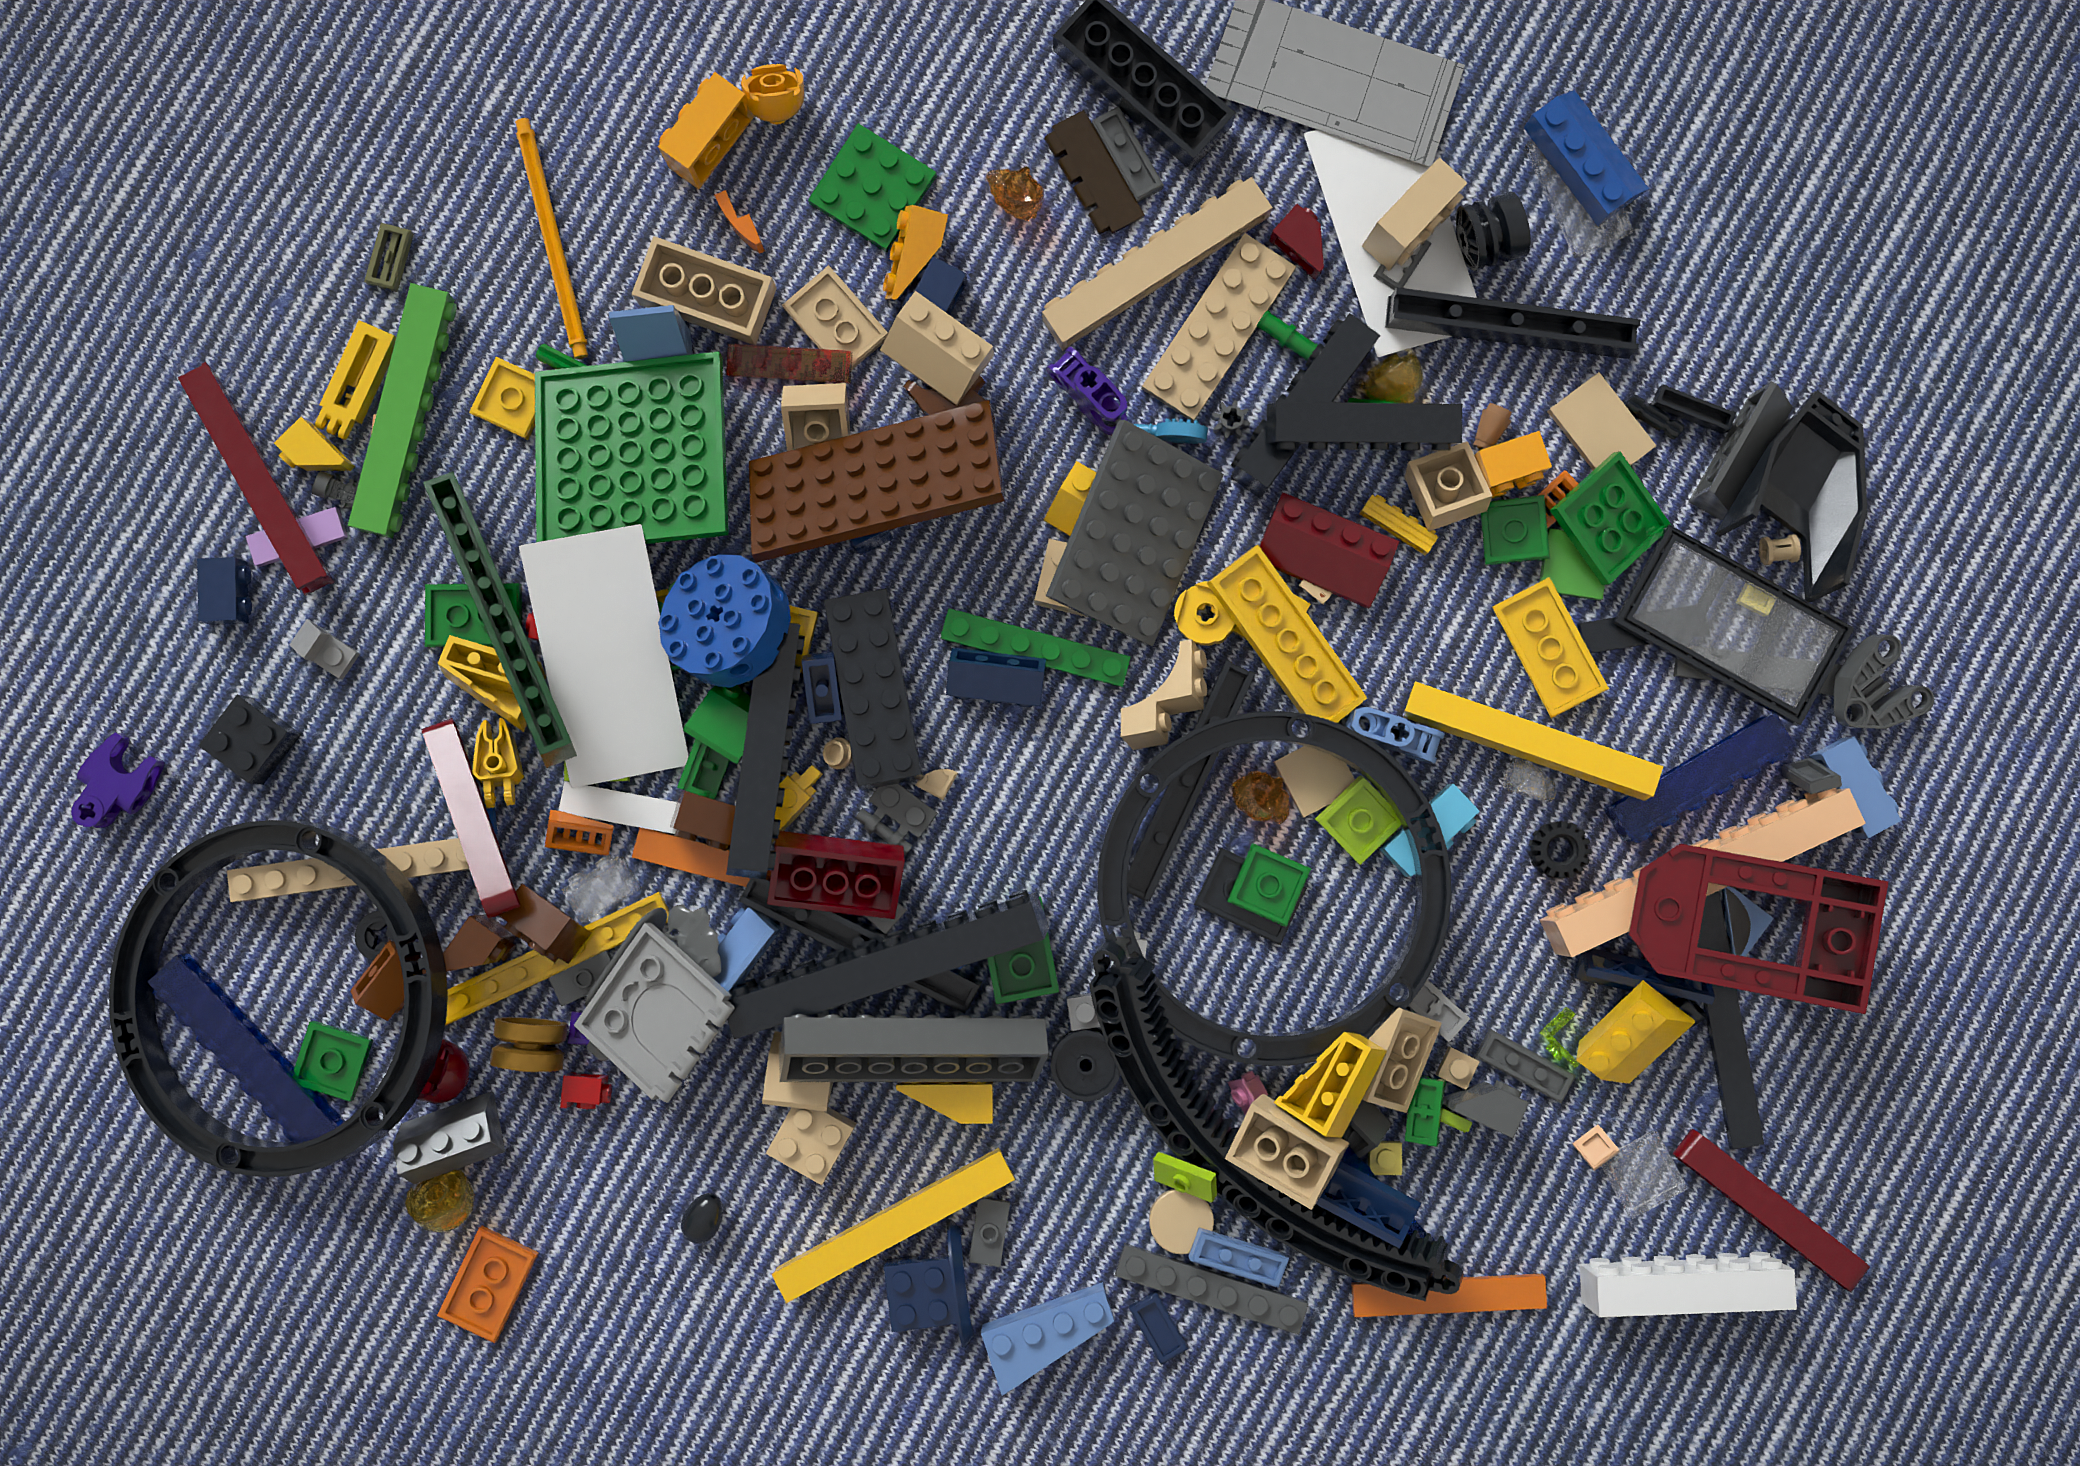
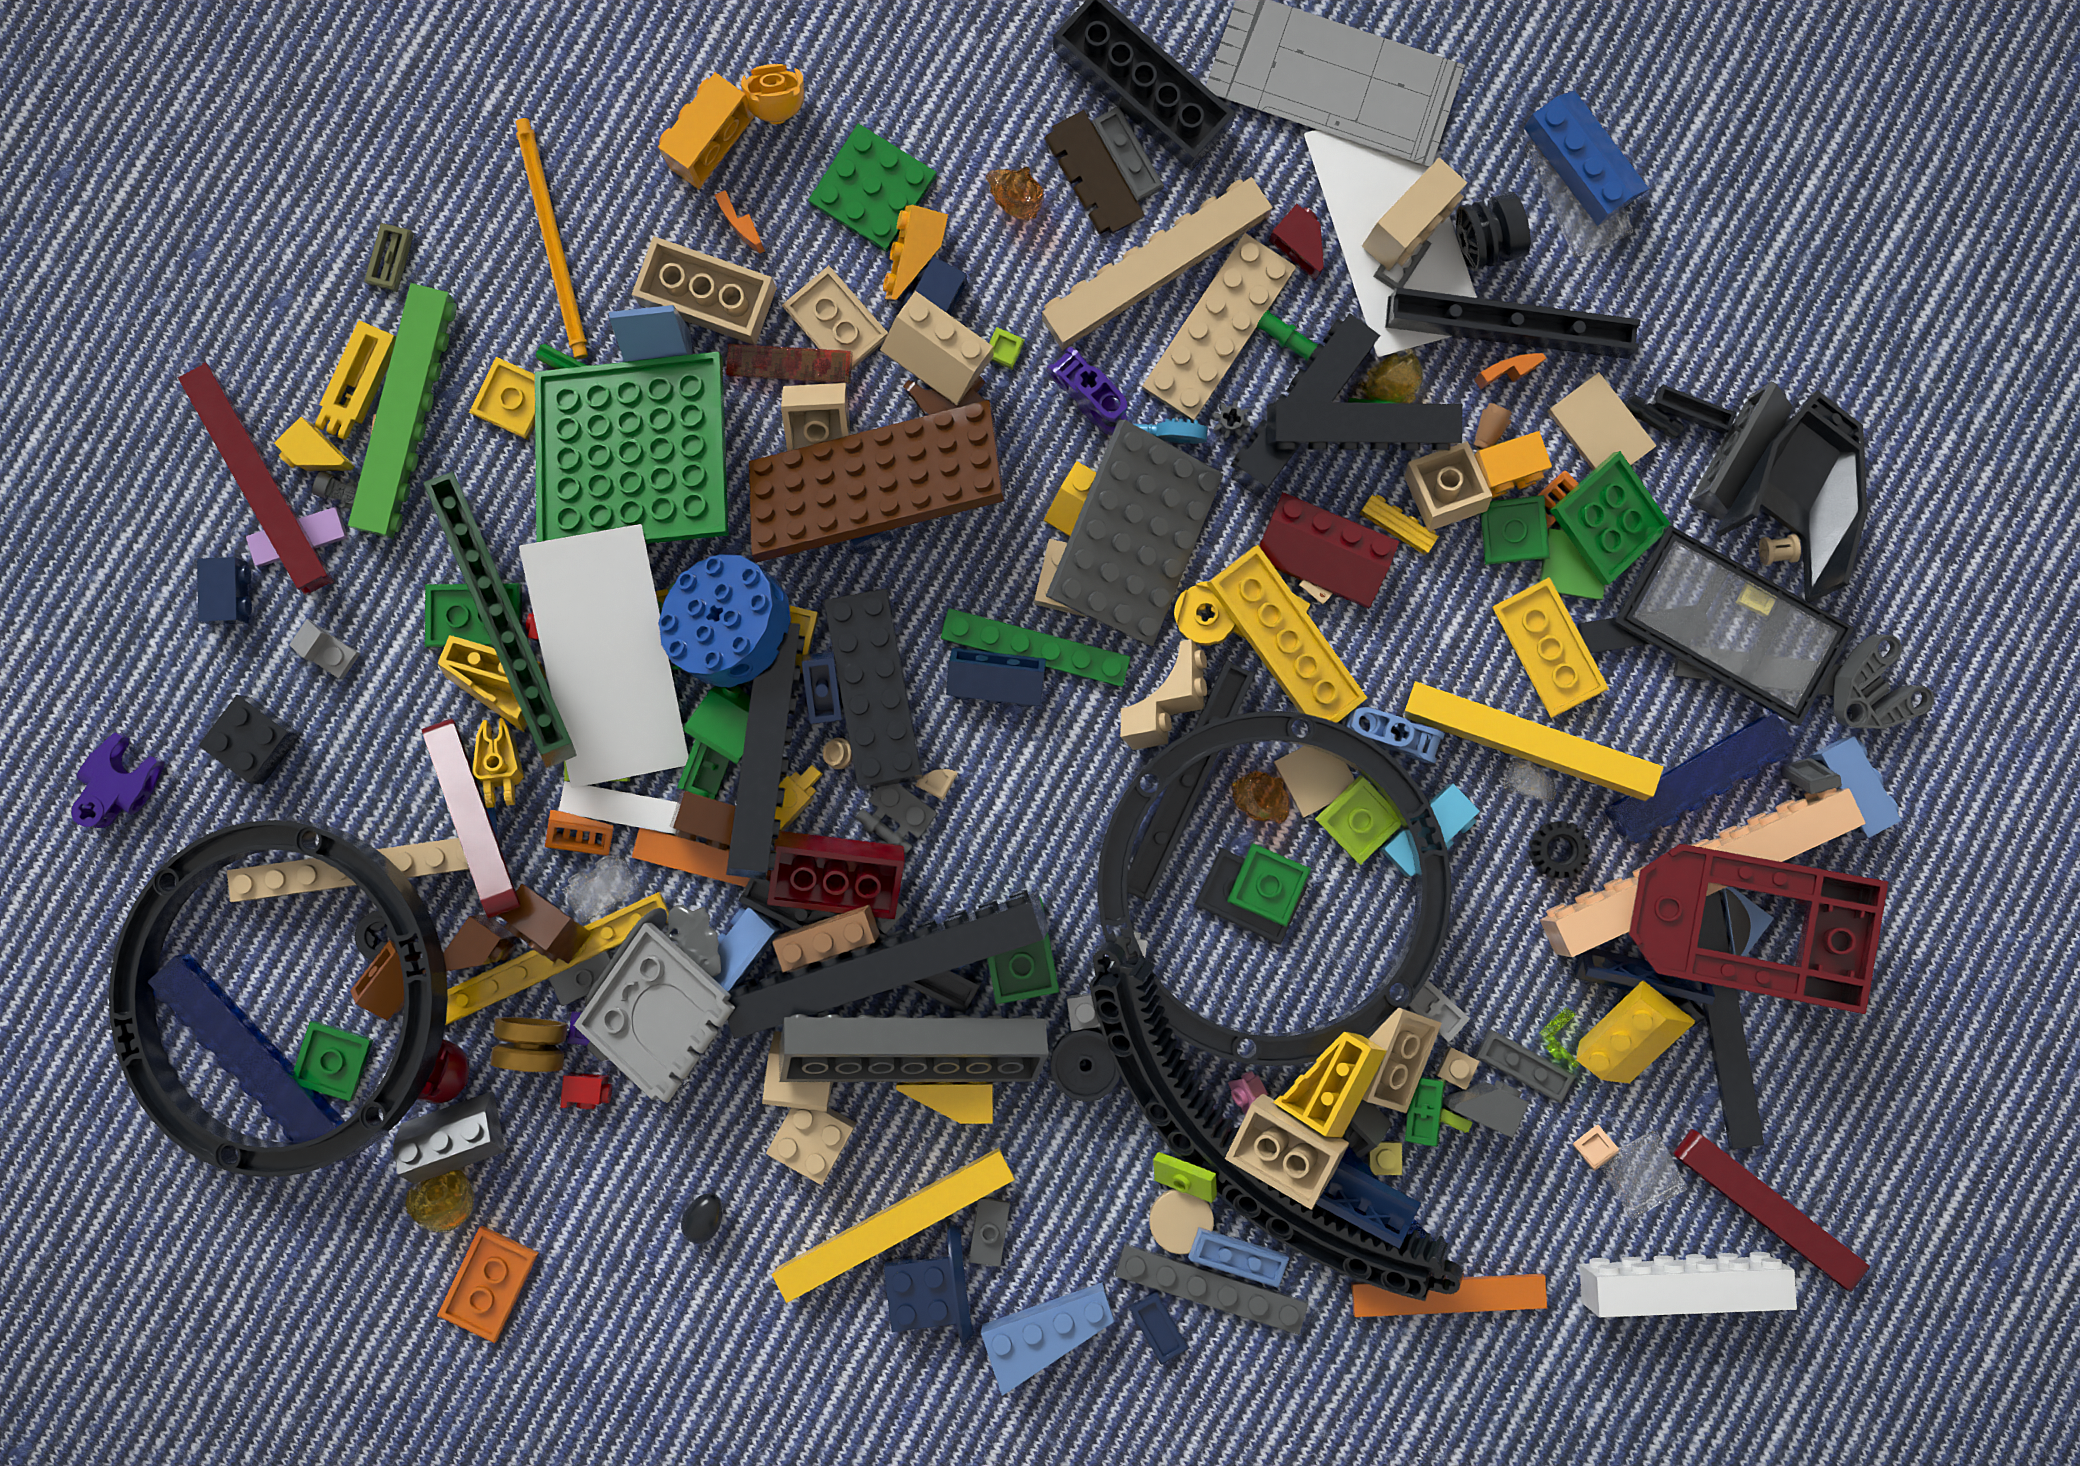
none -> medium nougat brick [772,905,880,972]
none -> lime tile [989,327,1025,370]
none -> orange slope [1474,353,1547,389]

